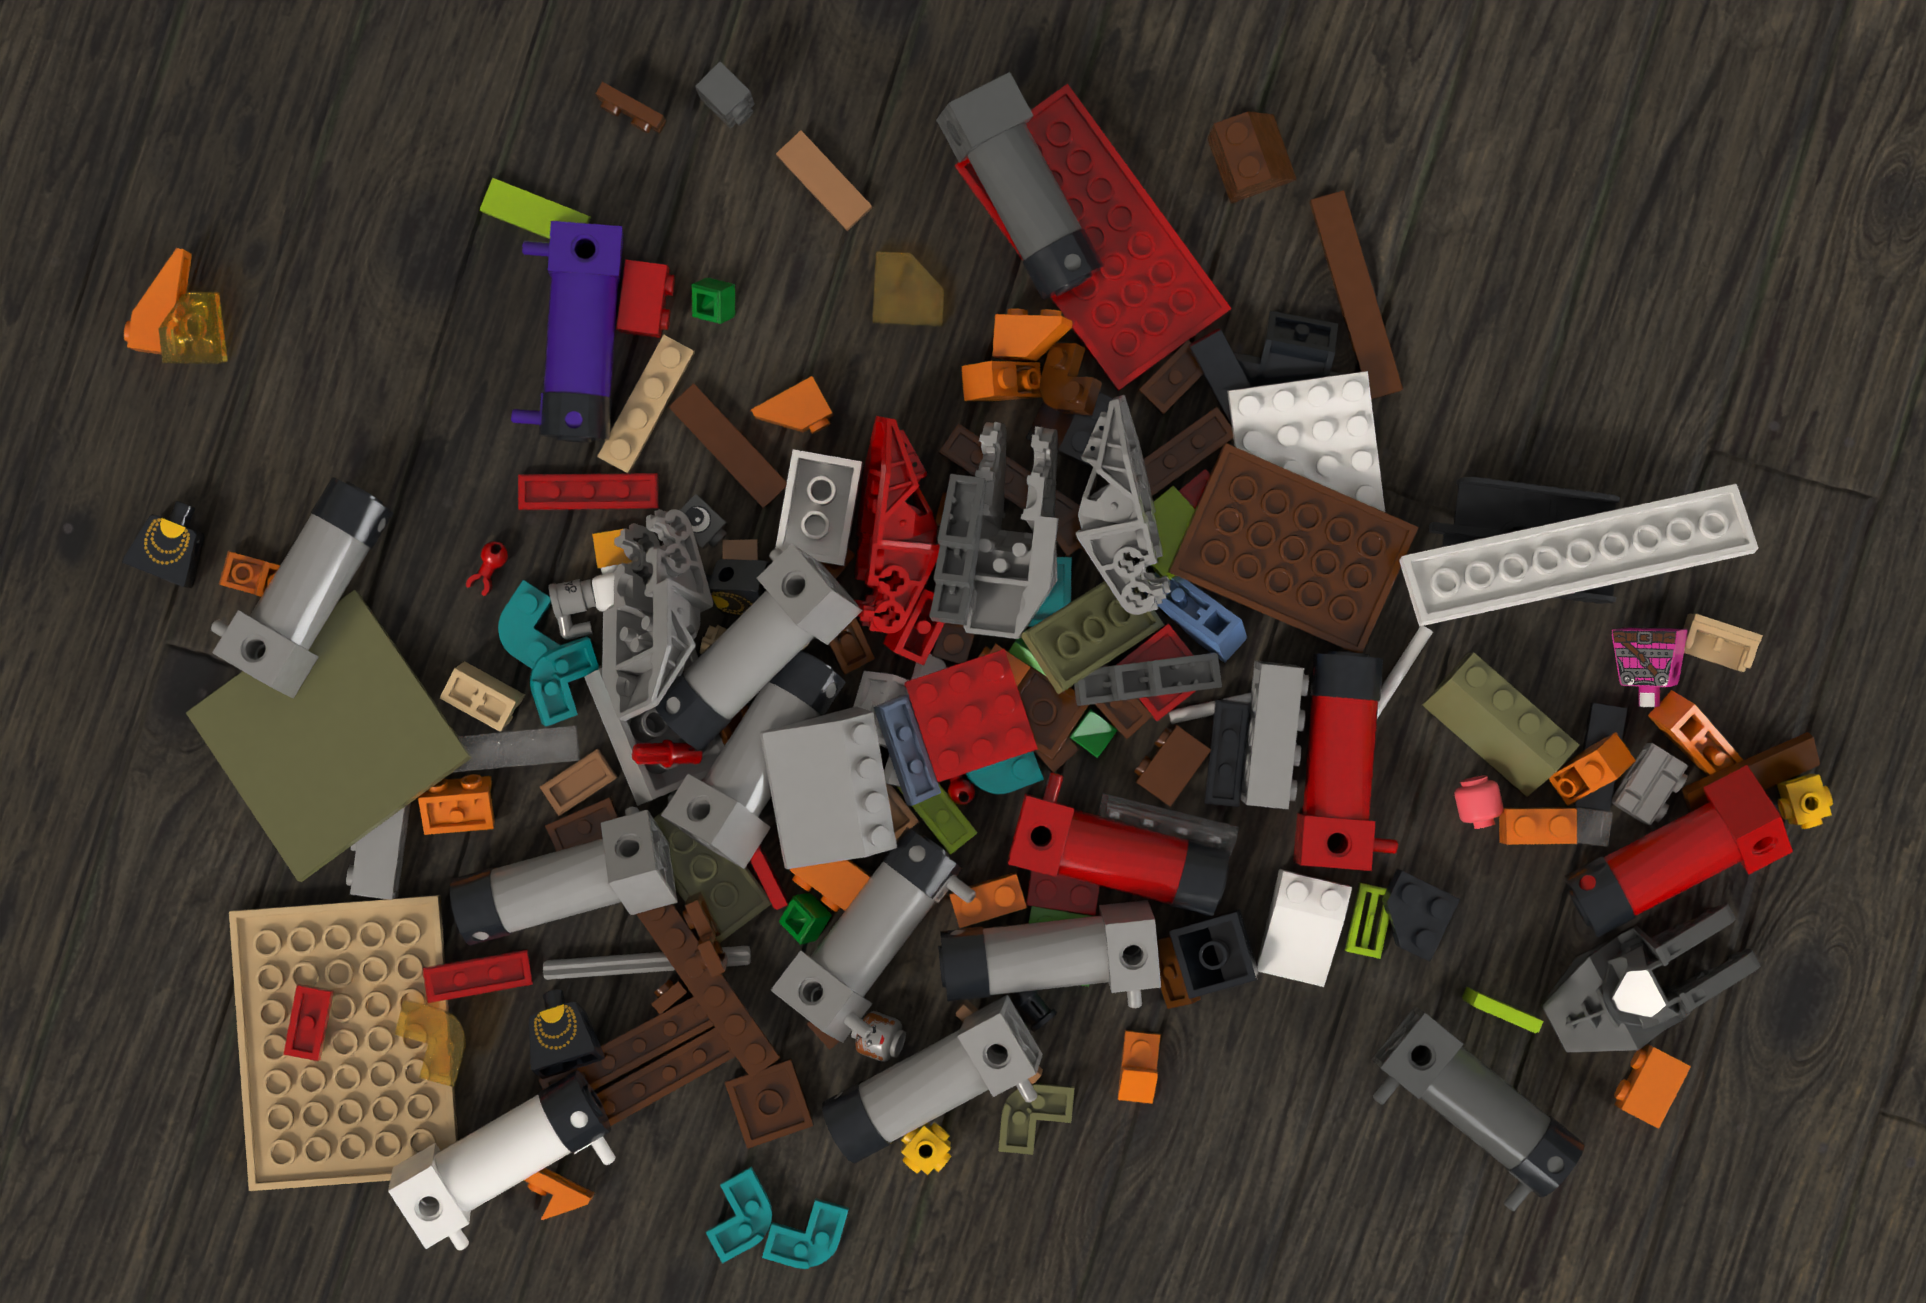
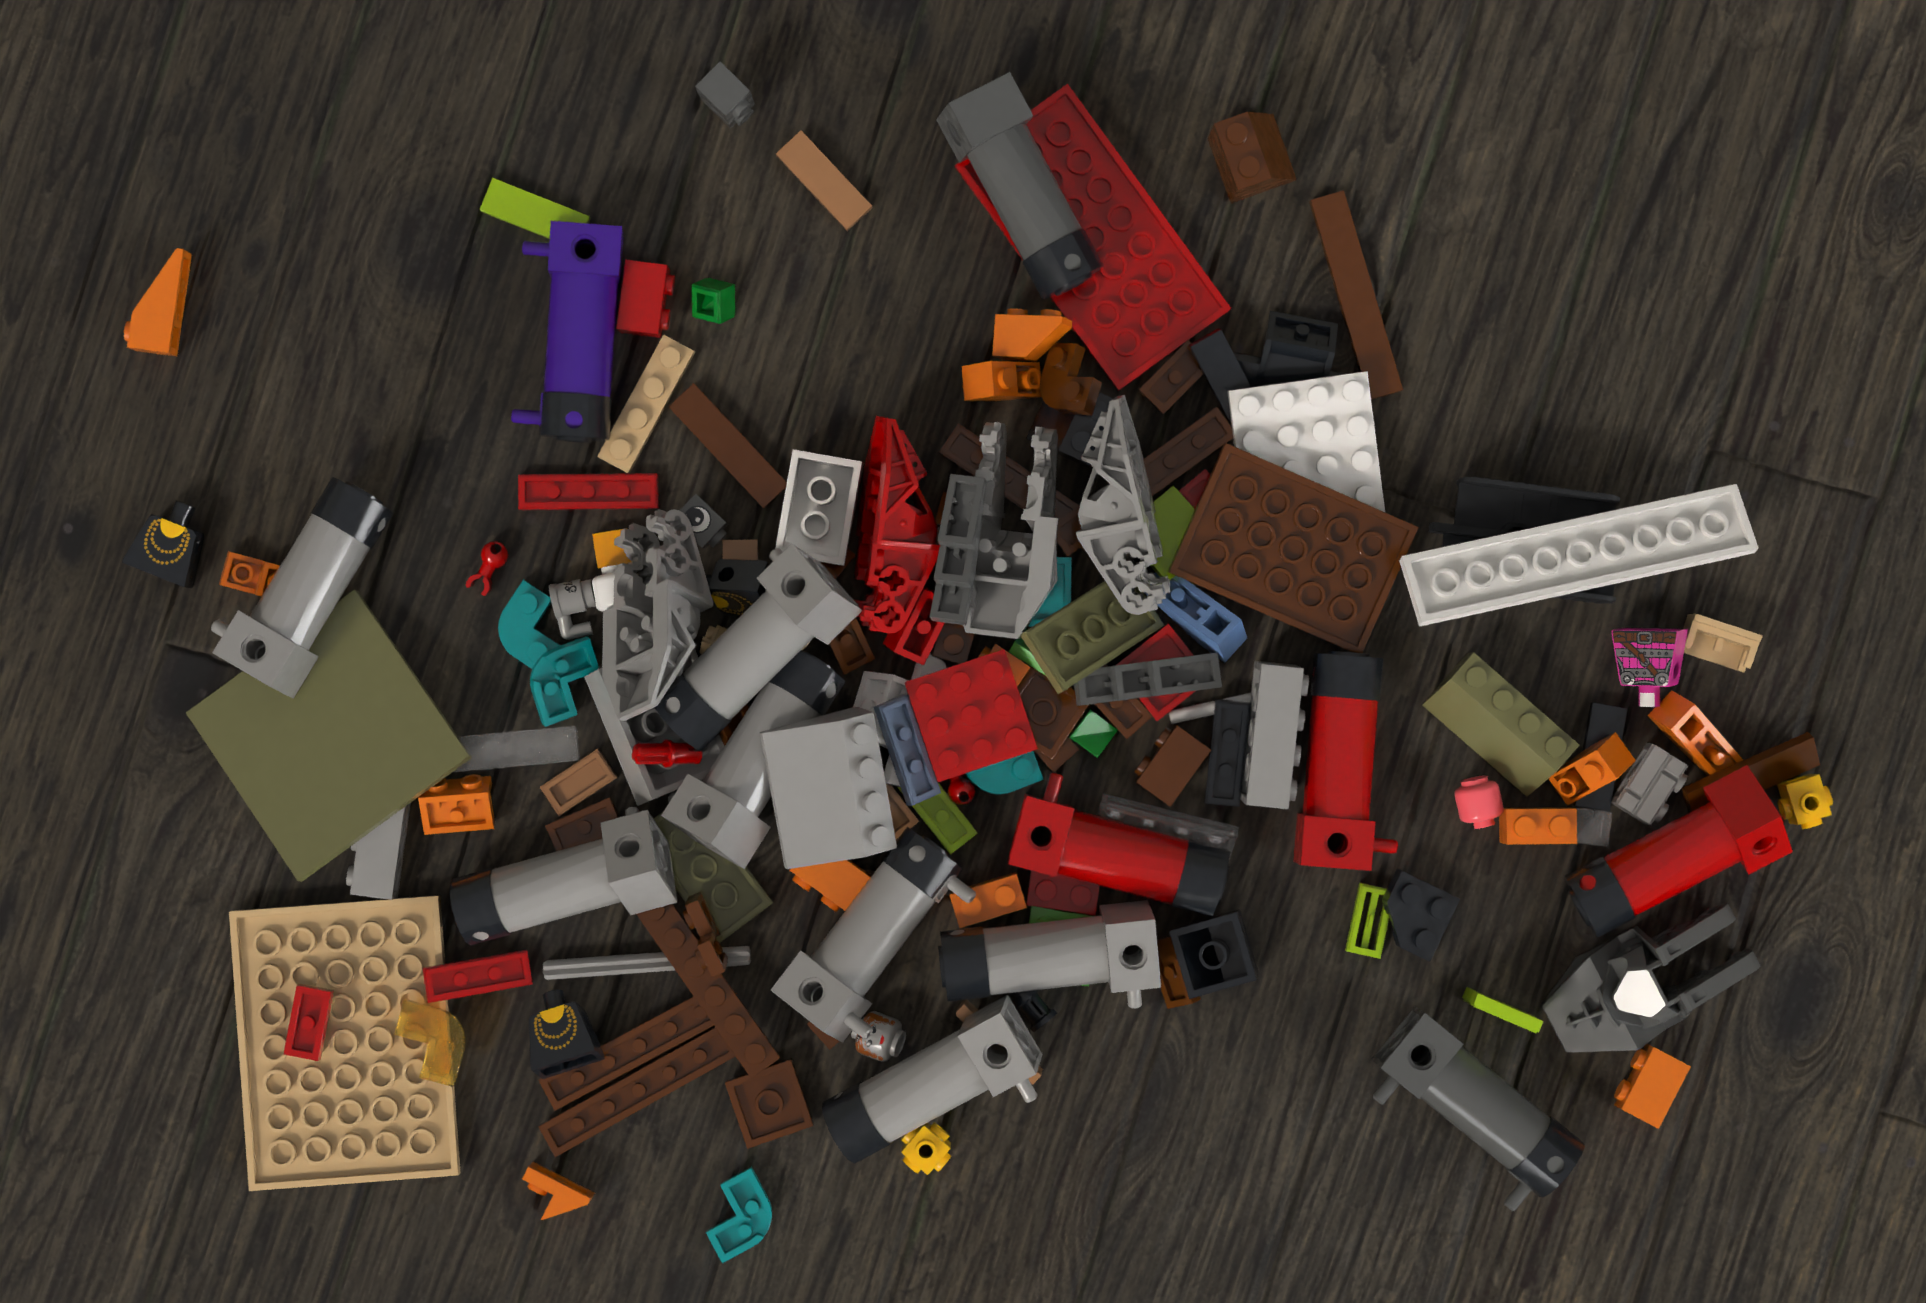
clear yellow plate [158,292,228,364] -> none
white piece [388,1070,616,1250] -> none
tan hinge [440,661,525,732] -> none
reddish brown plate [595,82,667,134] -> none
reddish brown plate [651,979,689,1014] -> none
red tile [750,844,790,910] -> none
orange slope [751,376,834,434] -> none
teal plate [762,1198,849,1269] -> none
green slope [779,893,832,945] -> none
clear yellow plate [873,252,944,326] -> none
olive plate [998,1083,1075,1155] -> none
orange slope [1117,1030,1160,1104] -> none
white slope [1257,869,1352,987] -> none
white bar [1377,626,1433,718] -> none

